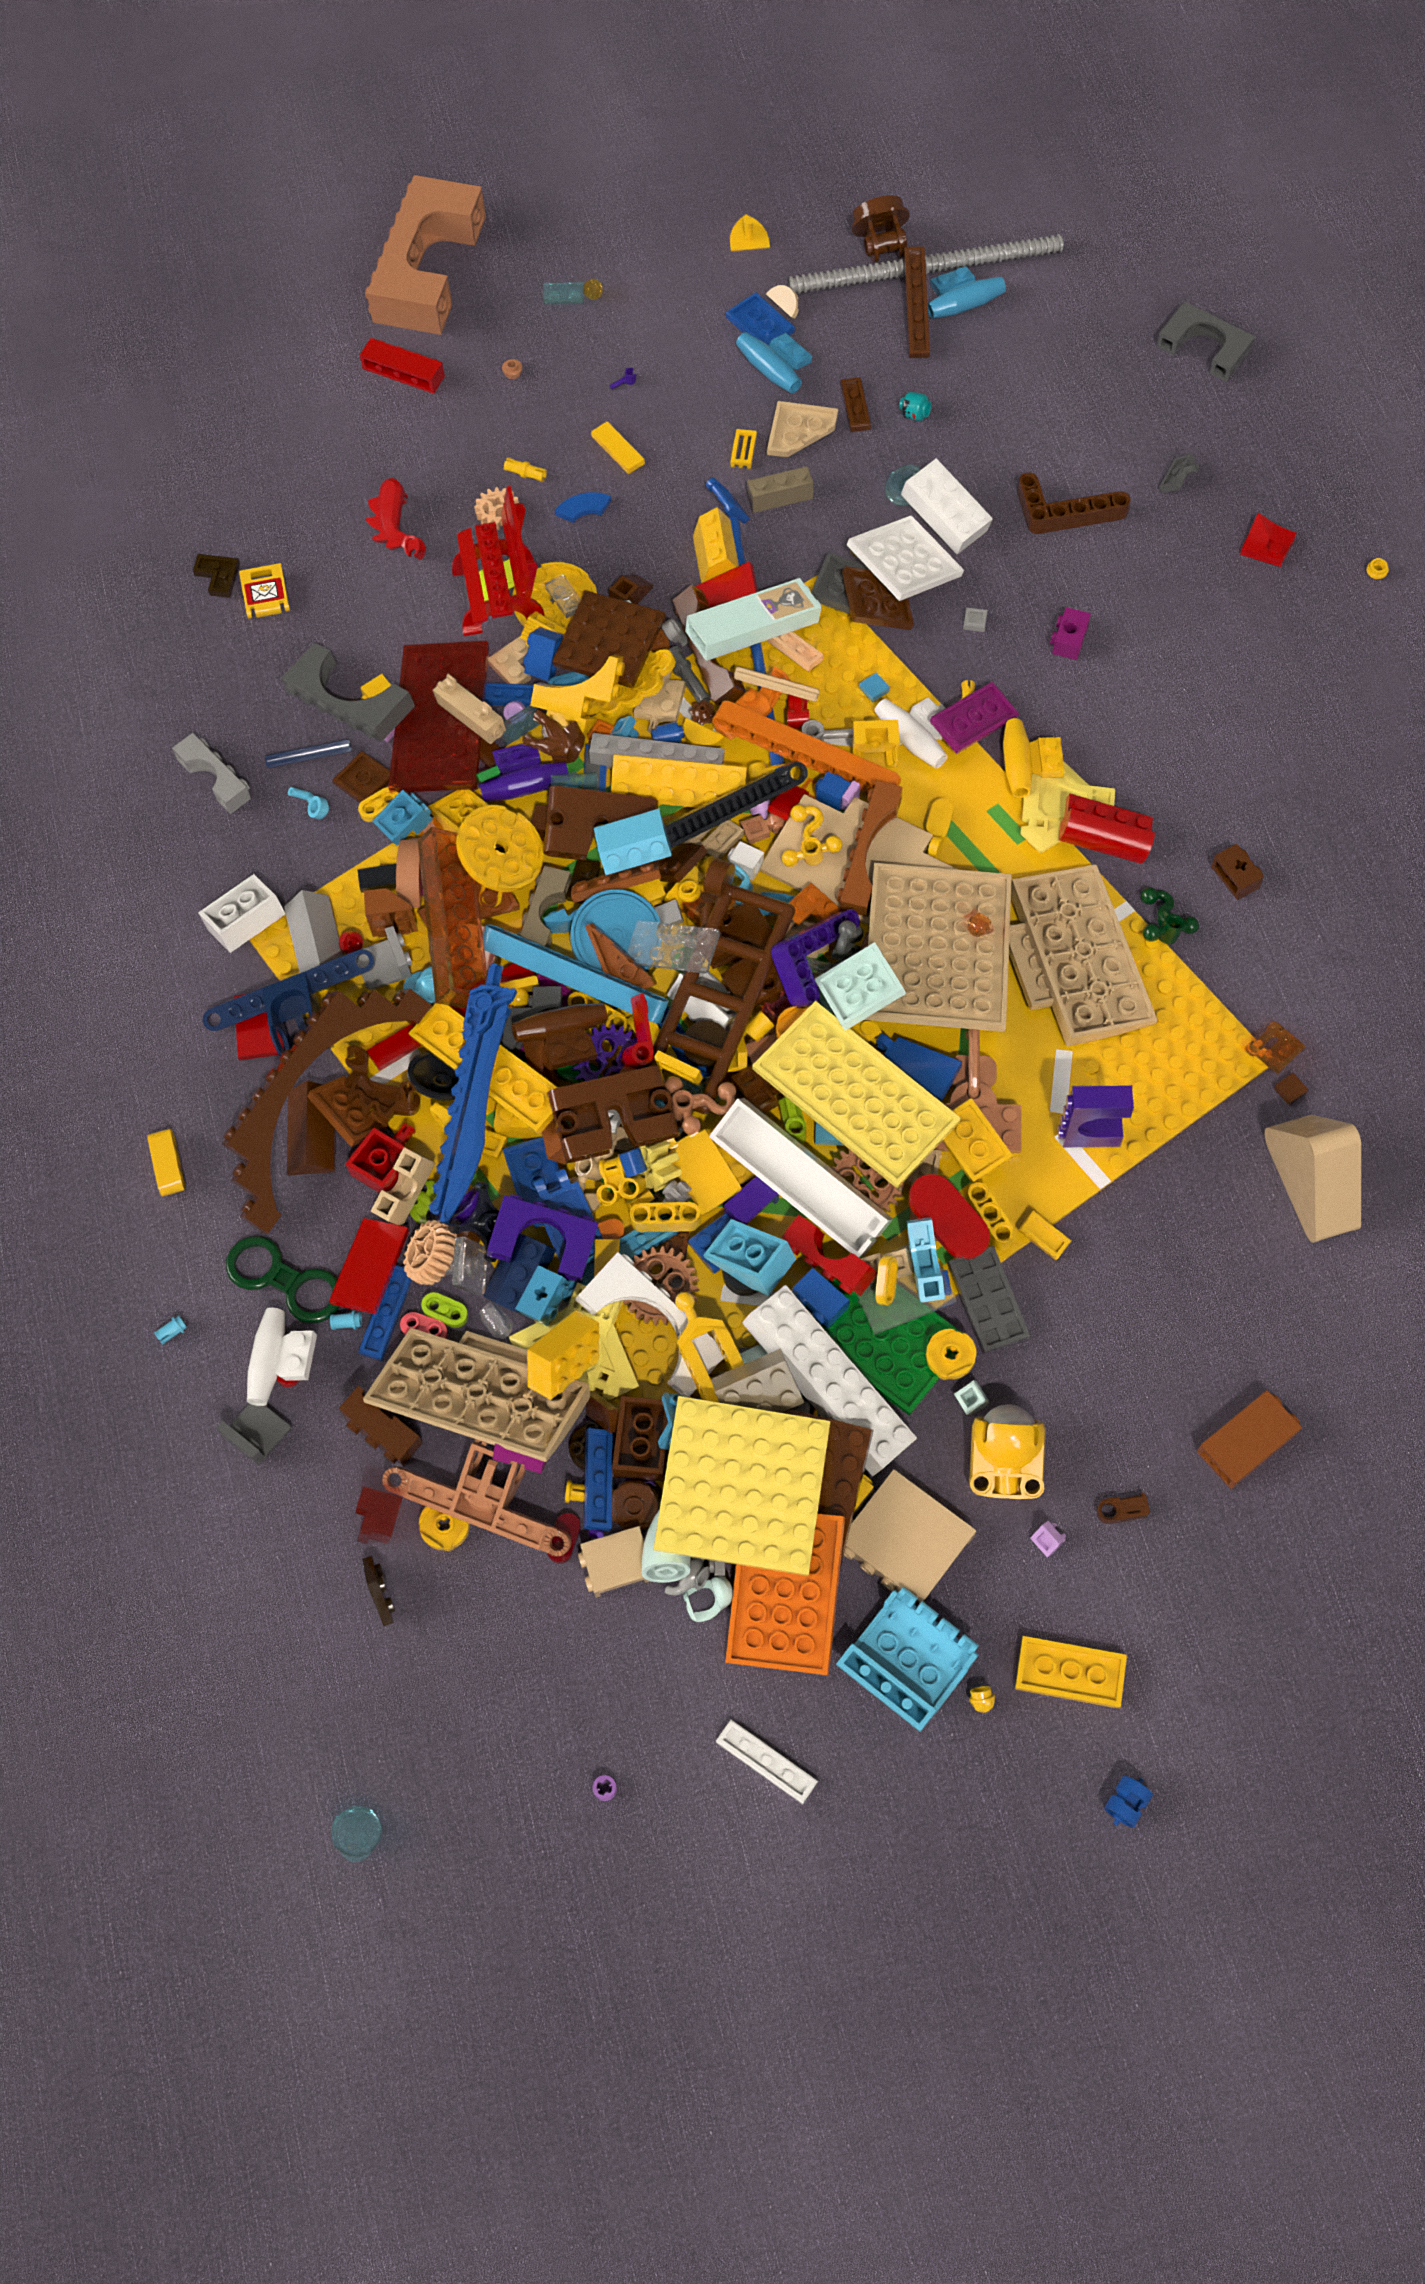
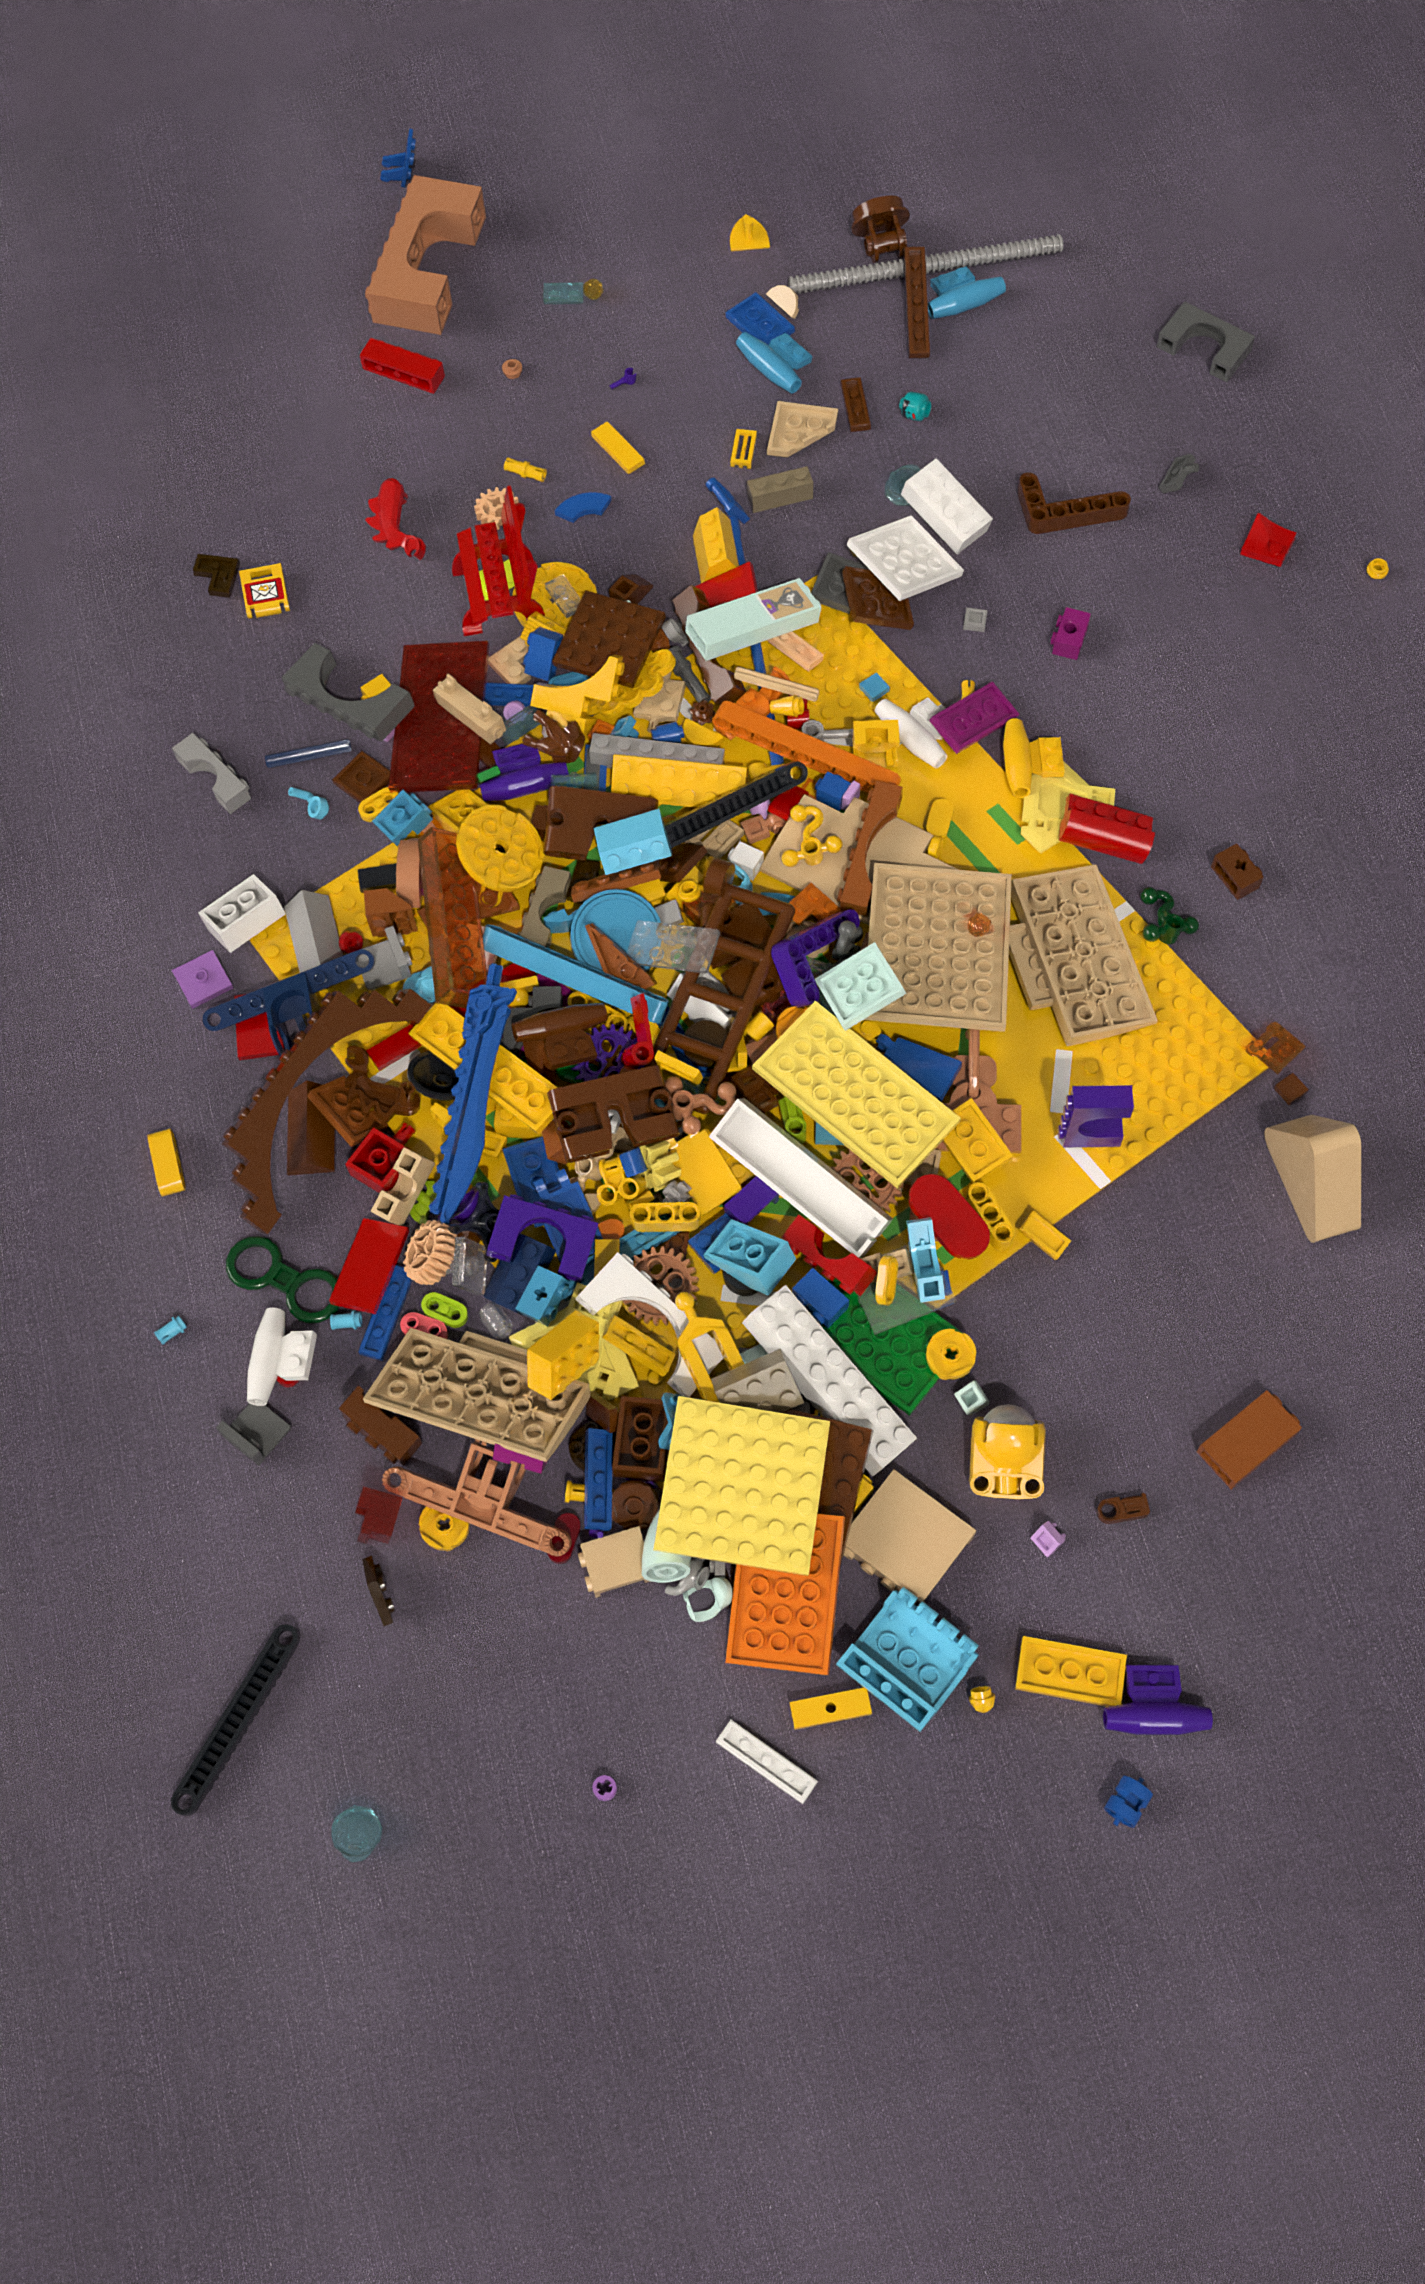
dark grey plate [947,1246,1030,1354] -> none
none -> black gear [171,1624,300,1816]
none -> medium lavender plate [172,950,233,1009]
none -> blue plate [380,129,416,188]
none -> yellow plate [602,1315,676,1377]
none -> yellow cone [770,695,804,717]
none -> yellow tile [789,1688,872,1730]
none -> dark purple plate [1103,1665,1213,1735]

